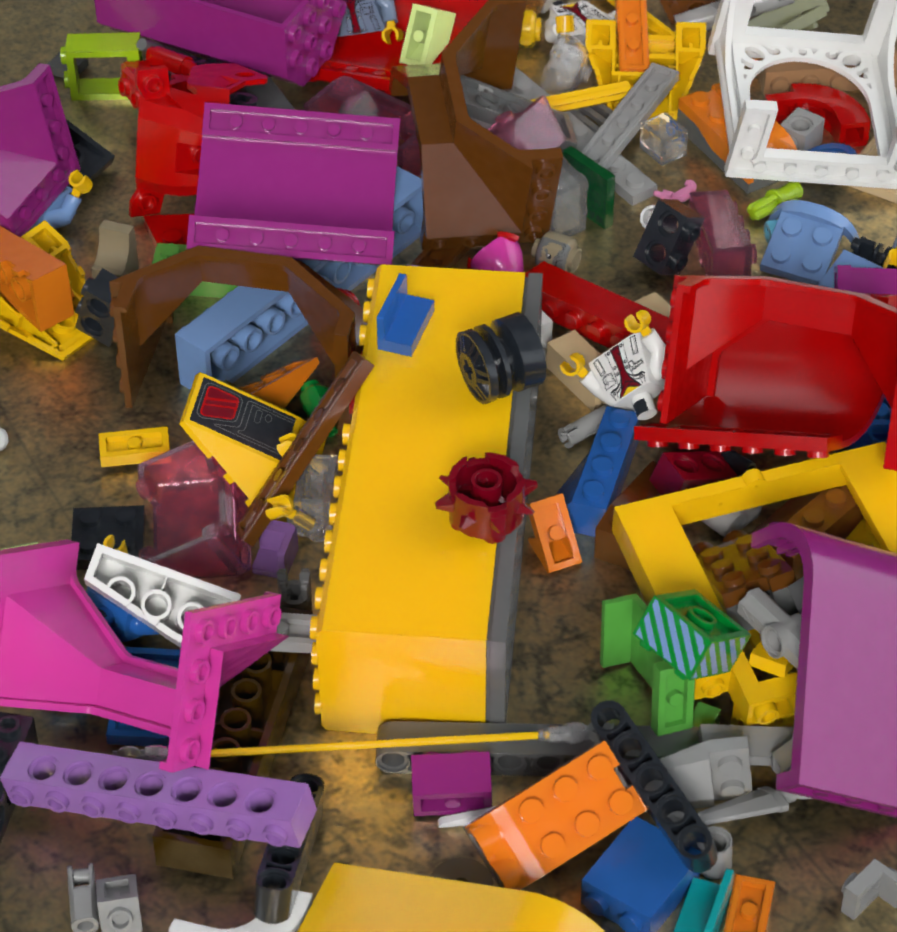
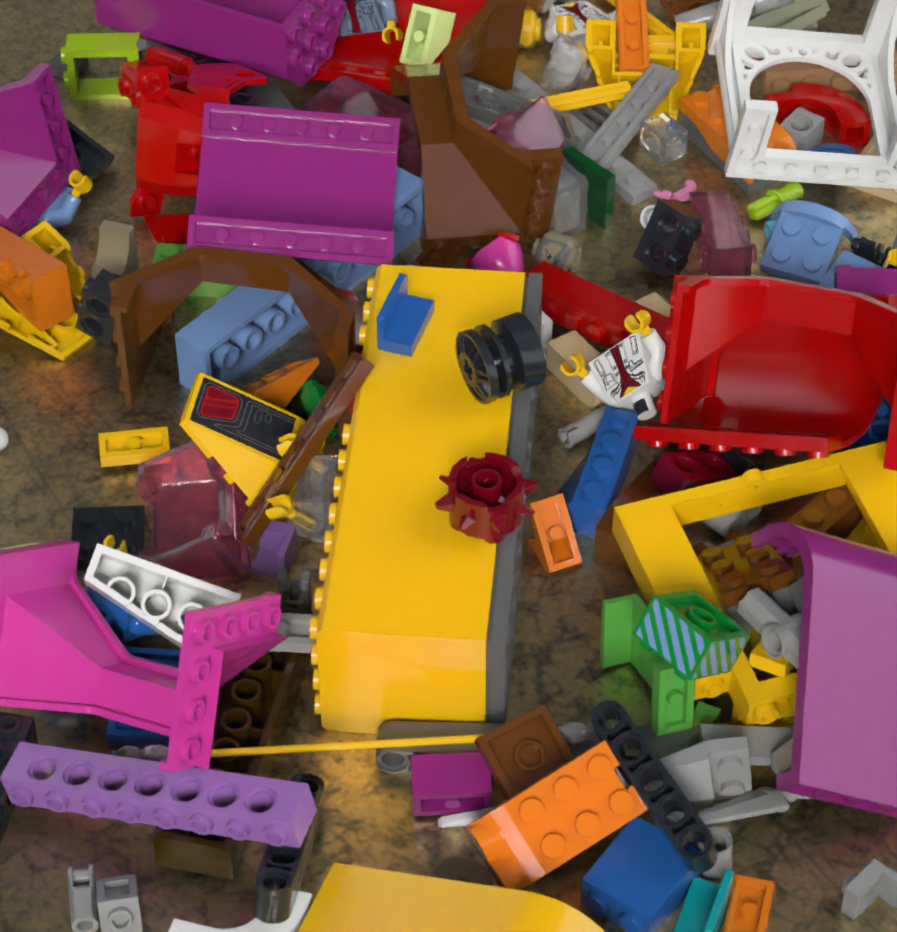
none -> reddish brown plate [474,704,574,800]

